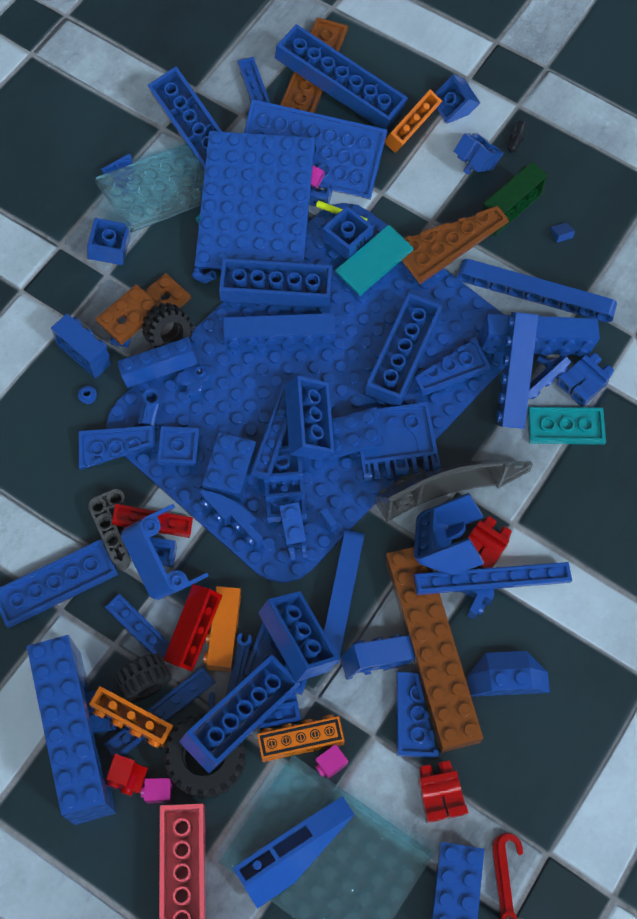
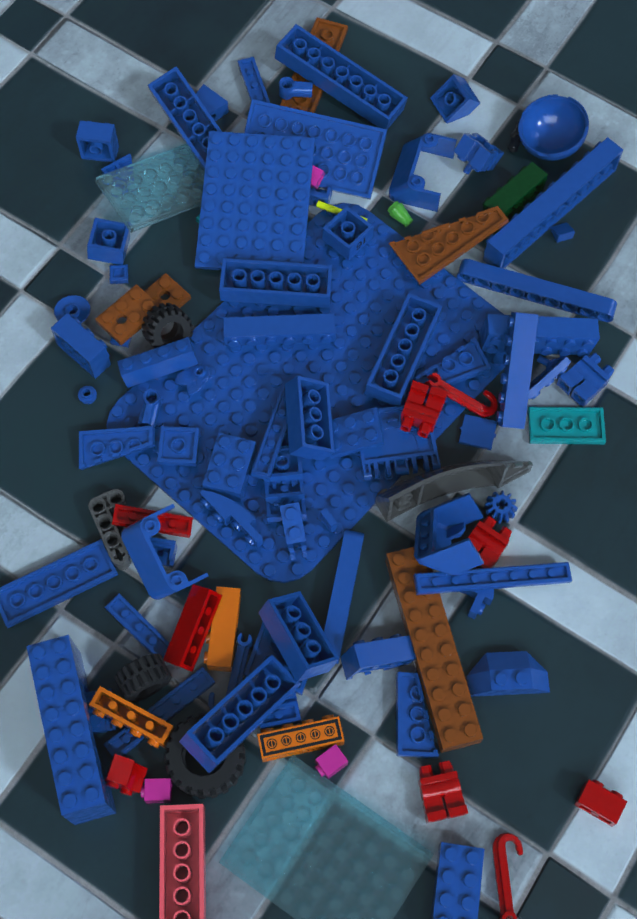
blue arm [192,267,217,284] -> none
blue wedge [233,796,355,909] -> none
teal tile [335,225,413,296] -> none
orange brick [385,89,442,153] -> none
none -> blue dish [54,295,91,323]
none -> blue brick [76,121,119,162]
none -> blue tile [110,264,129,284]
none -> blue torso [196,84,229,121]
none -> blue piece [279,77,313,100]
none -> bright green cone [387,201,413,227]
none -> blue windscreen [389,133,457,212]
none -> red hips [400,380,448,438]
none -> red piece [423,373,498,417]
none -> blue piece [459,414,497,450]
none -> blue brick [483,137,623,269]
none -> blue gear [484,490,518,524]
none -> blue piece [518,94,589,161]
none -> red brick [574,779,628,827]

